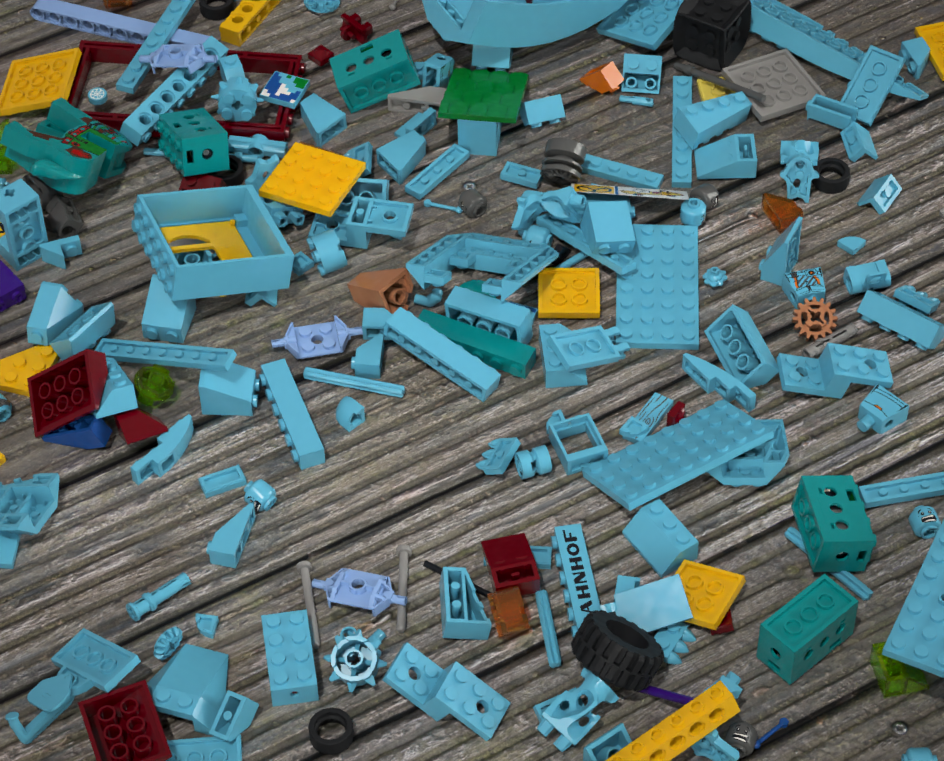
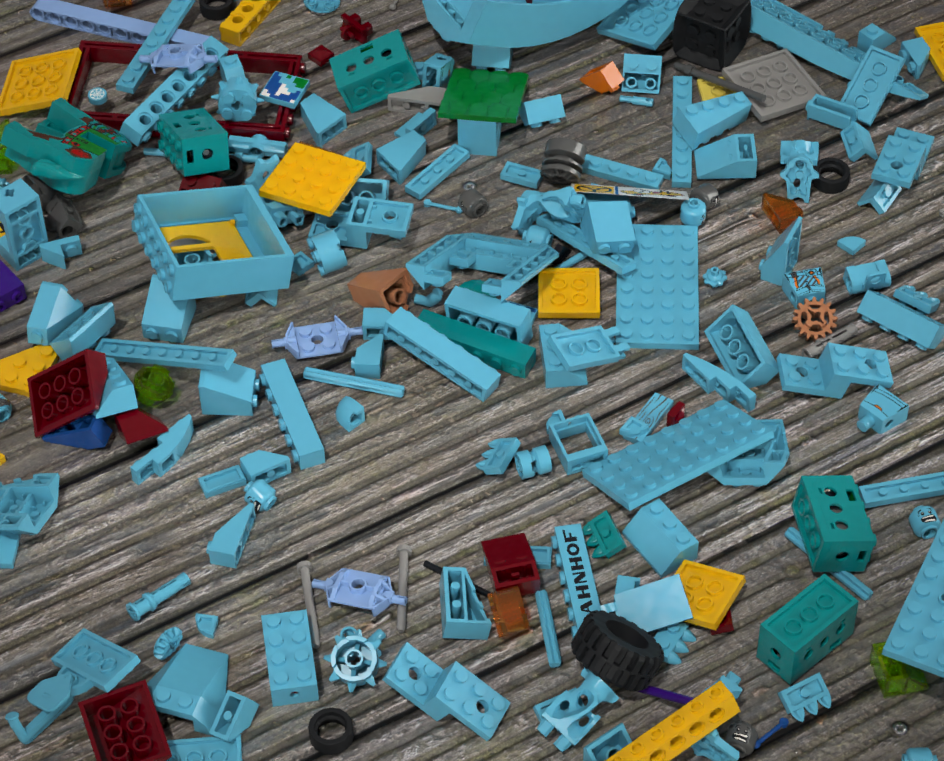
none -> medium azure slope [240,450,292,483]
none -> teal plate [582,510,627,559]
none -> medium azure tile [652,158,672,180]
none -> medium azure plate [777,672,831,722]
none -> medium azure slope [857,23,896,53]
none -> medium azure bracket [871,127,935,189]

